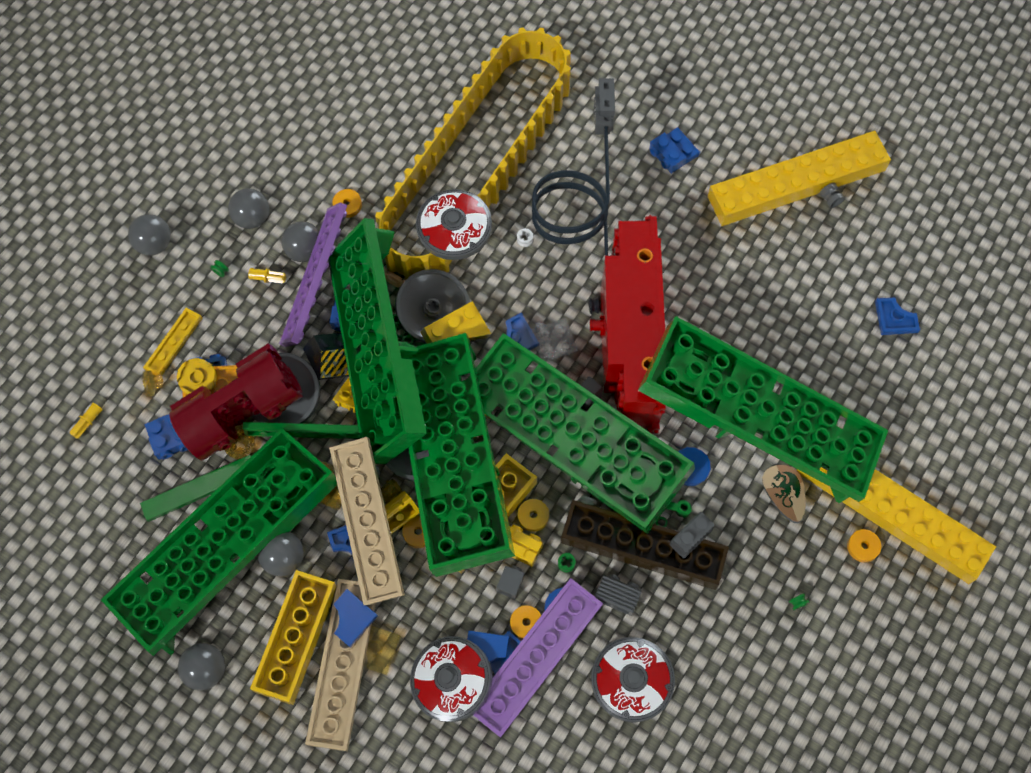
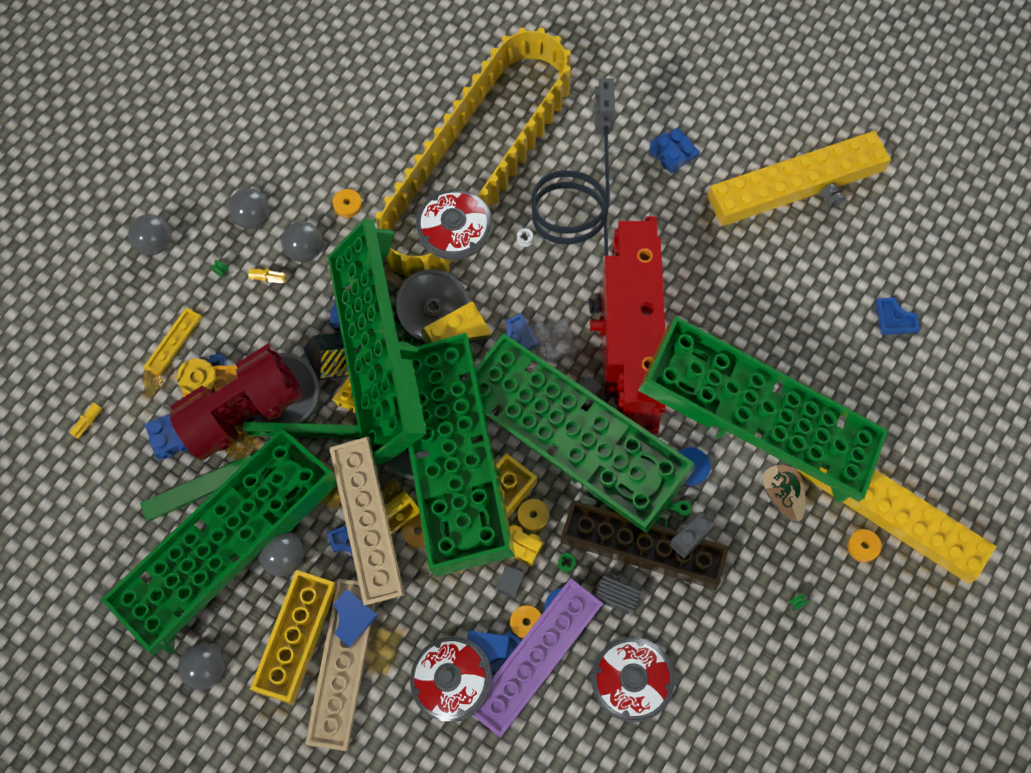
medium lavender plate [279,202,347,347] -> none

